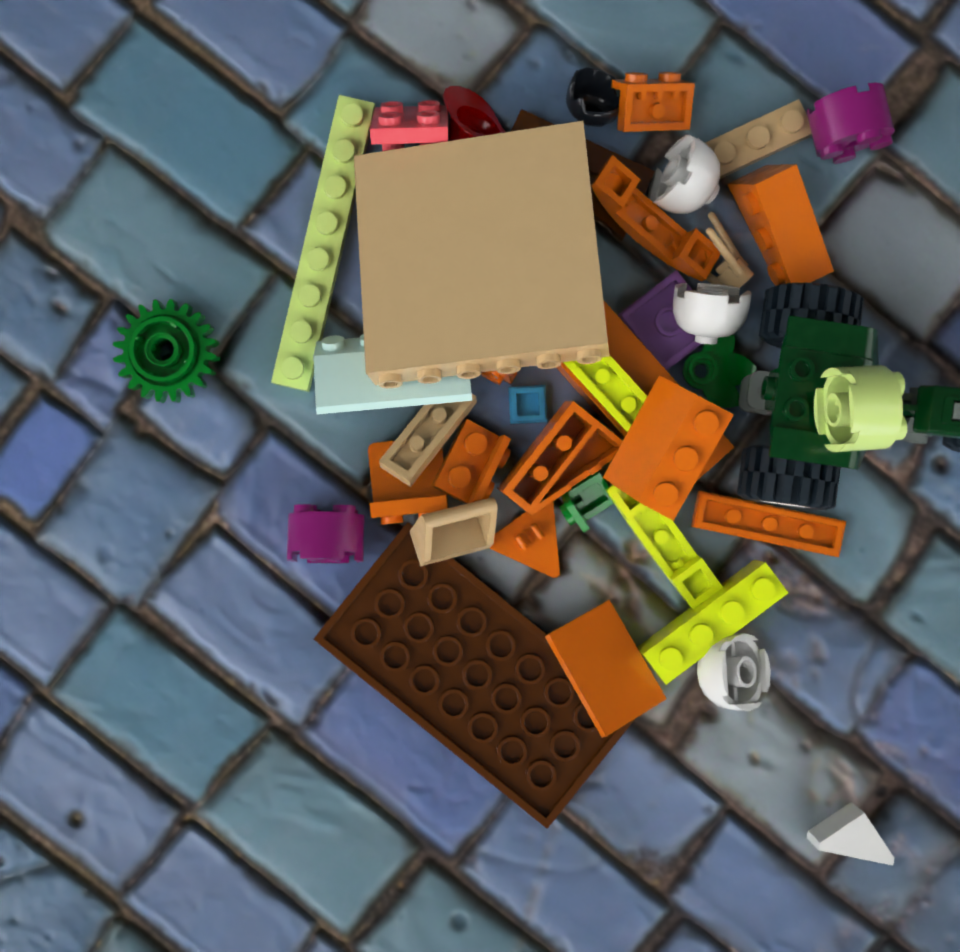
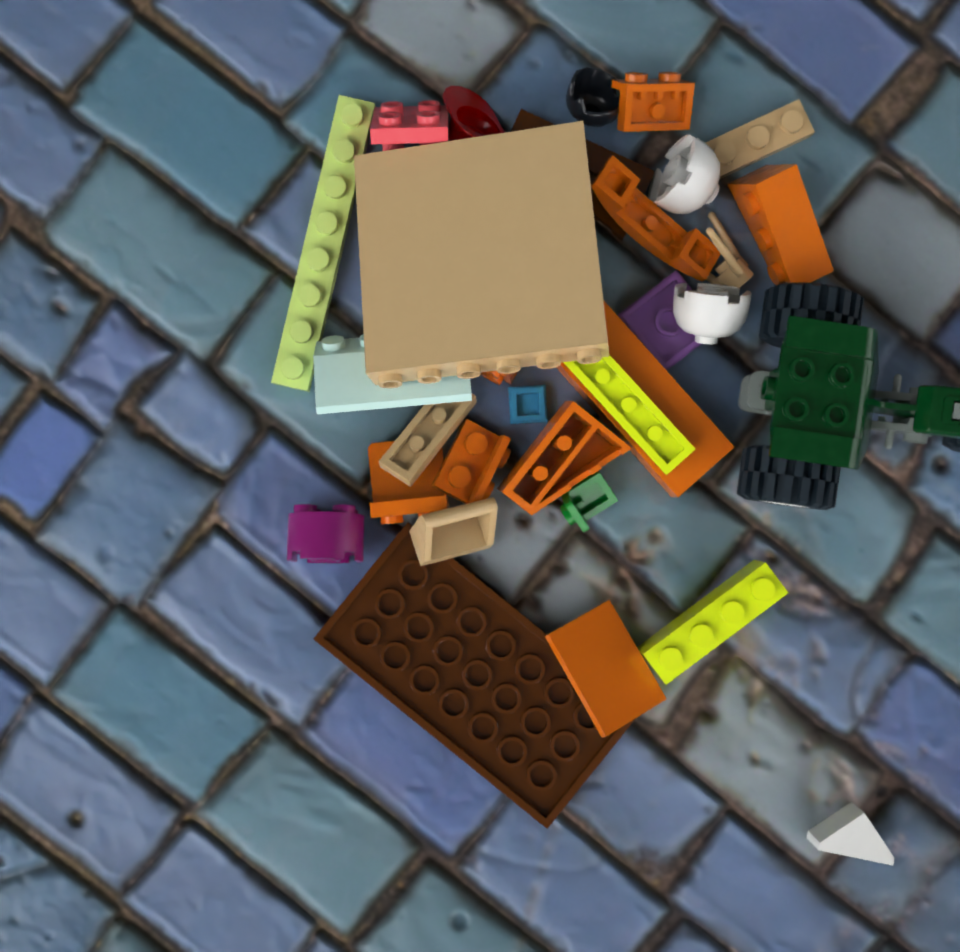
green gear [113,299,220,403] -> none
orange piece [490,502,560,578] -> none
orange slope [603,375,734,521] -> none
neon yellow slope [606,485,723,610] -> none
green plate [682,335,757,408] -> none
orange tile [691,491,846,557] -> none
white cylinder [697,633,771,711] -> none
magenta brick [806,82,895,164] -> none
yellowish green brick [814,365,907,452] -> none

